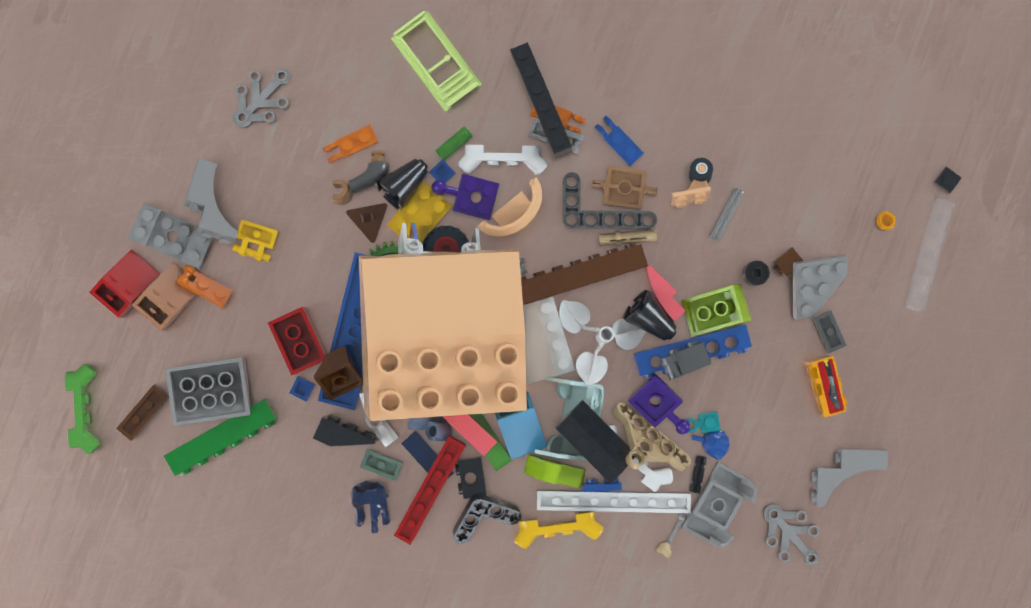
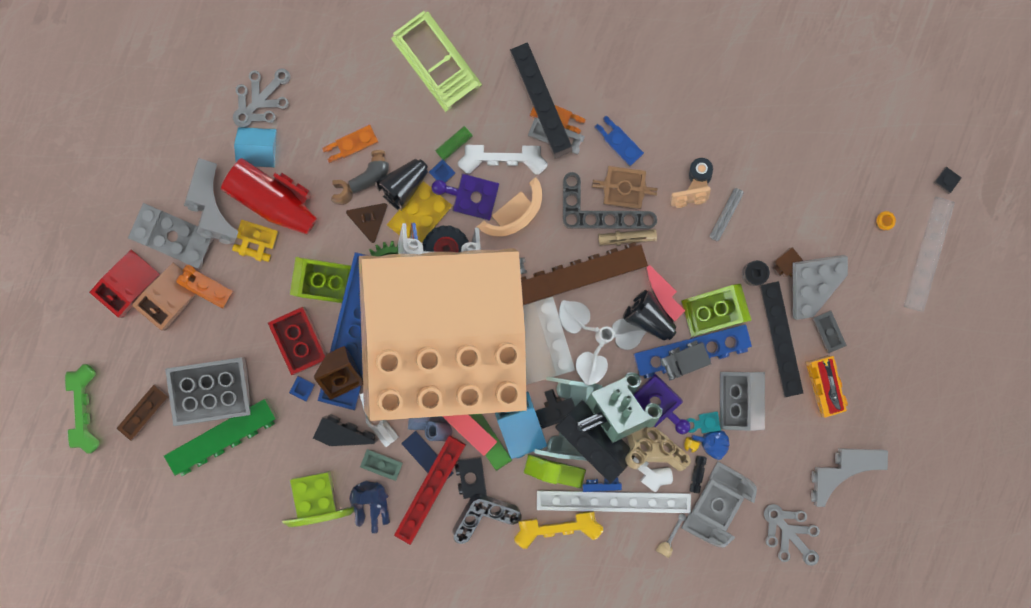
none -> red piece [221,158,317,235]
none -> medium azure slope [234,127,277,168]
none -> lime piece [282,471,354,527]
none -> lime slope [290,257,351,303]
none -> black hinge [535,389,575,429]
none -> sand green piece [577,372,662,443]
none -> yellow hinge [684,437,701,453]
none -> light grey slope [720,372,765,431]
none -> black plate [759,281,804,397]

